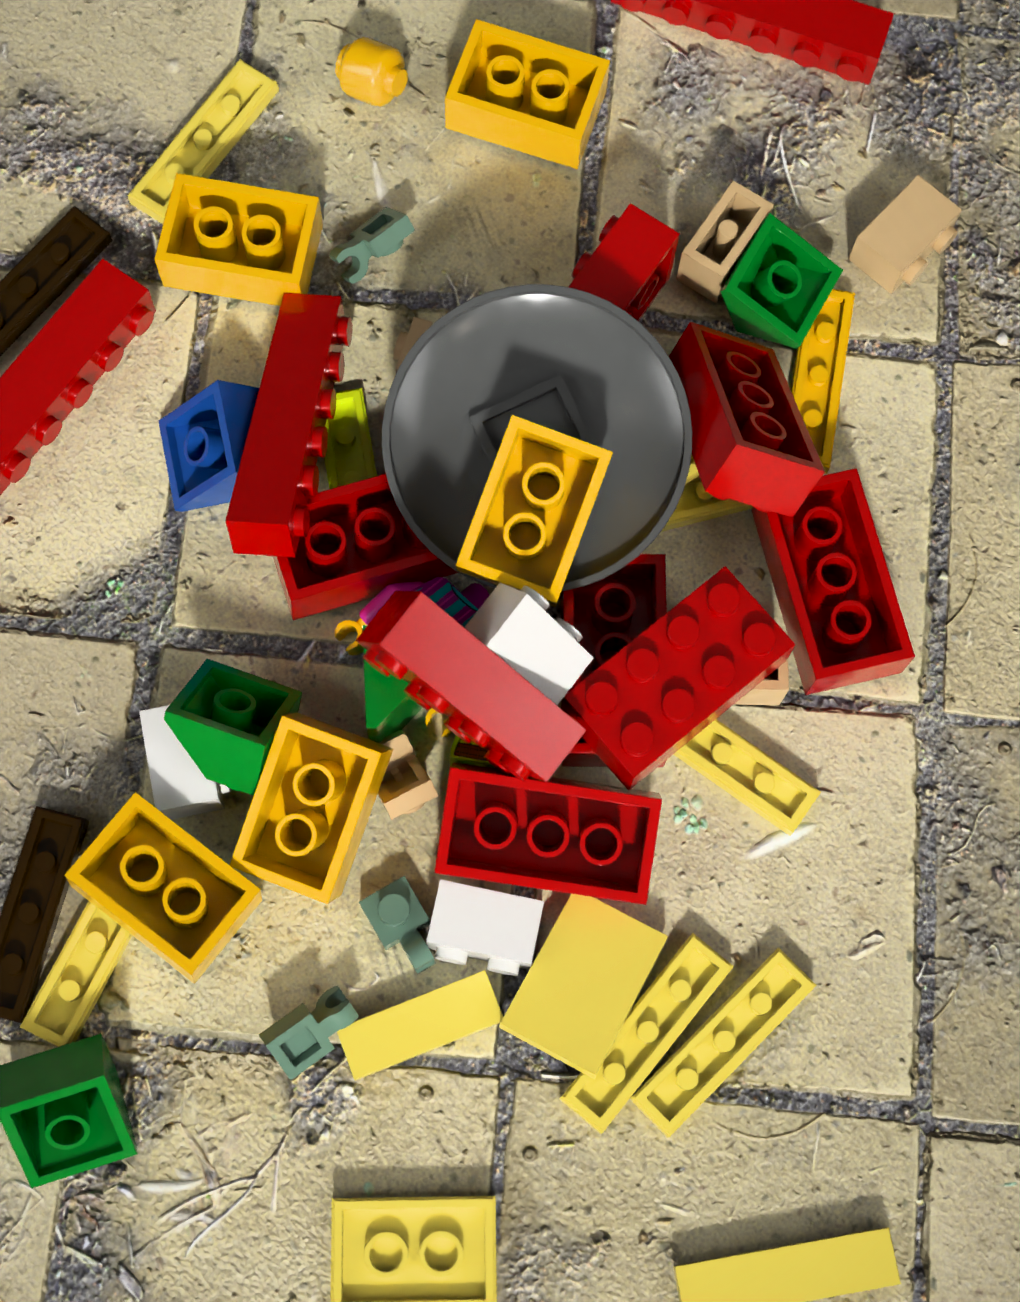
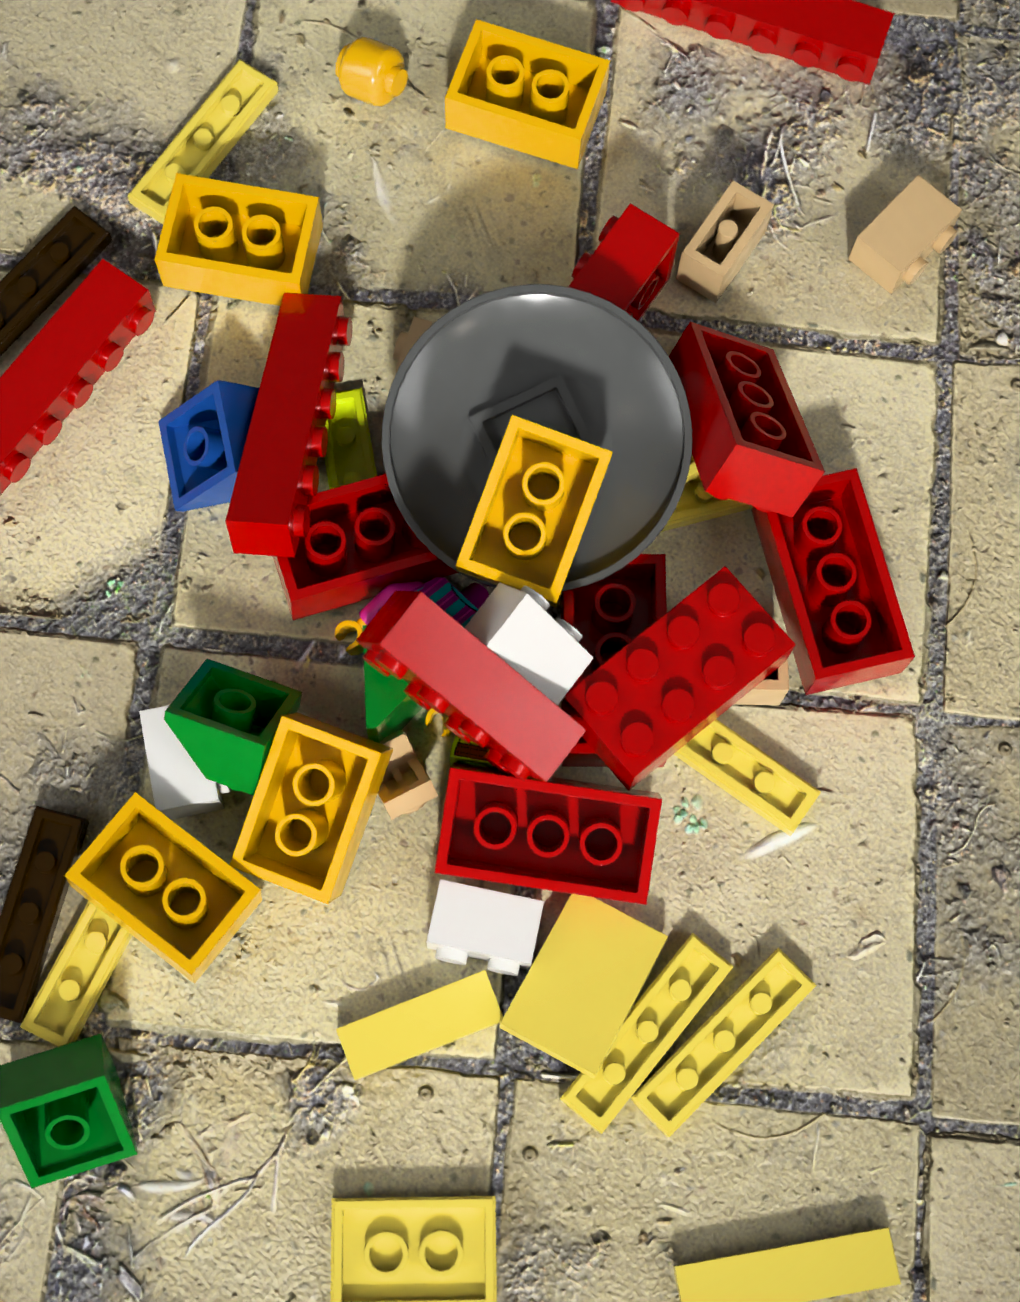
sand green plate [259,985,359,1080] -> none
sand green plate [329,207,415,283] -> none
sand green plate [359,876,436,974] -> none
green slope [721,213,843,349] -> none
yellow tile [791,289,855,474] -> none

